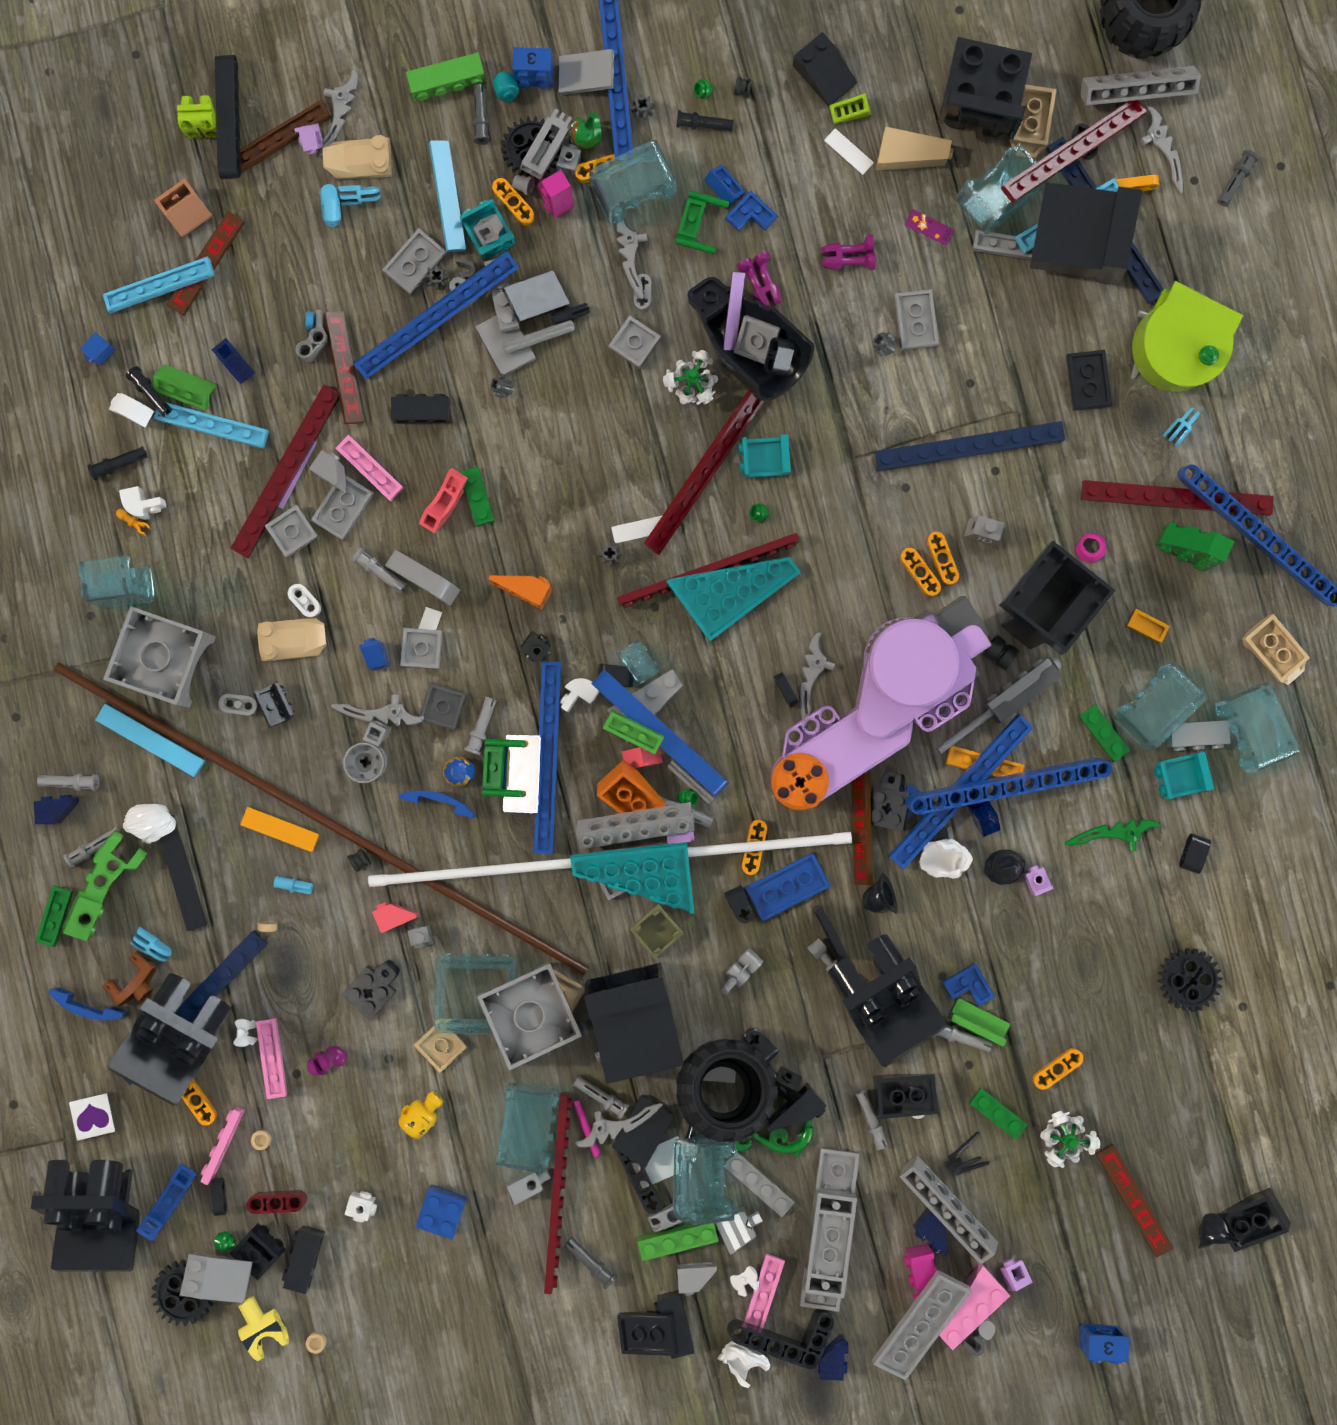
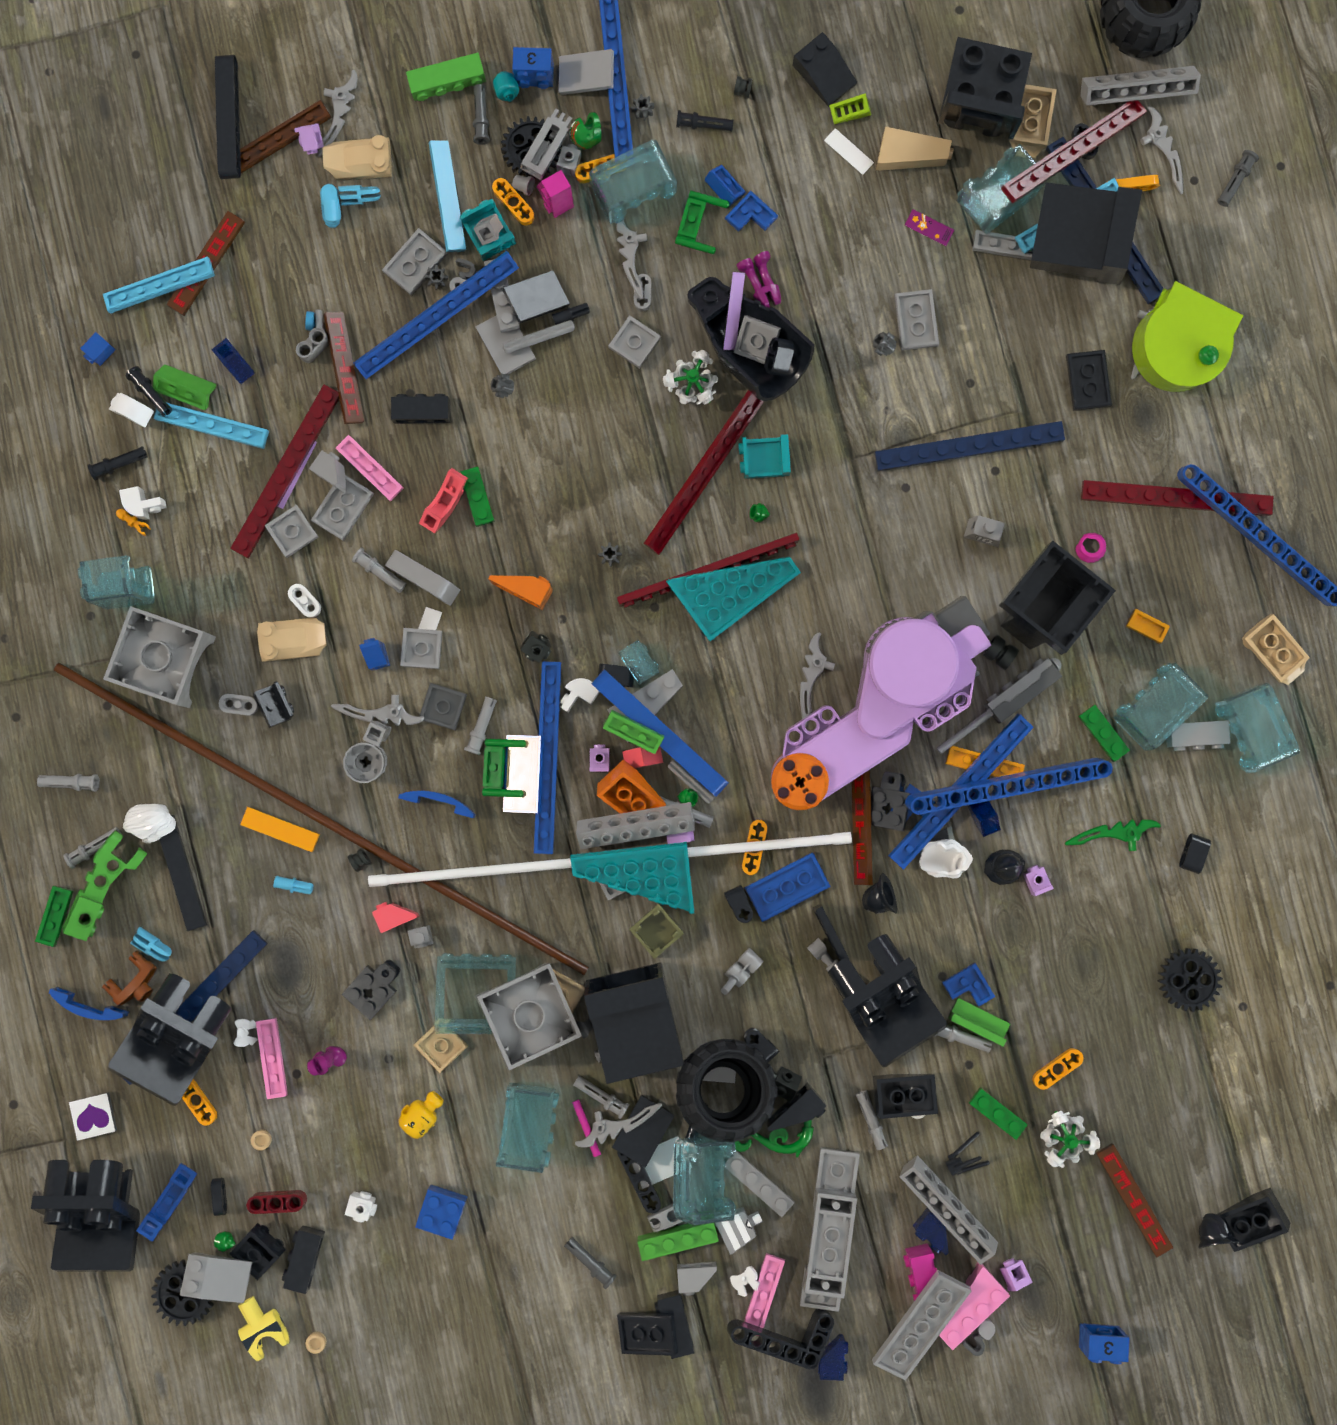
clear blue slope [34,795,79,825] -> none
medium azure tile [95,704,205,777] -> none
nougat slope [154,178,212,238] -> none
lime hips [177,95,217,139] -> none
bright pink plate [201,1106,246,1185] -> none
tan tile [257,921,277,932] -> none
blue hair [443,757,475,787] -> none
light grey torso [505,1169,551,1205] -> none
dark red plate [544,1092,572,1294] -> none
white sticker [611,515,663,543] -> none
green plate [694,79,714,99] -> none
white hair [717,1341,770,1388] -> none
black beam [773,672,799,708] -> none
magenta piece [821,234,875,270] -> none
light orange beam [900,548,941,597] -> none
light orange beam [927,532,959,585] -> none
teal panel [1154,752,1214,800] -> none
green brick [1155,522,1235,571] -> none
medium azure arm [1162,407,1200,447] -> none
none -> lavender brick [590,745,610,772]

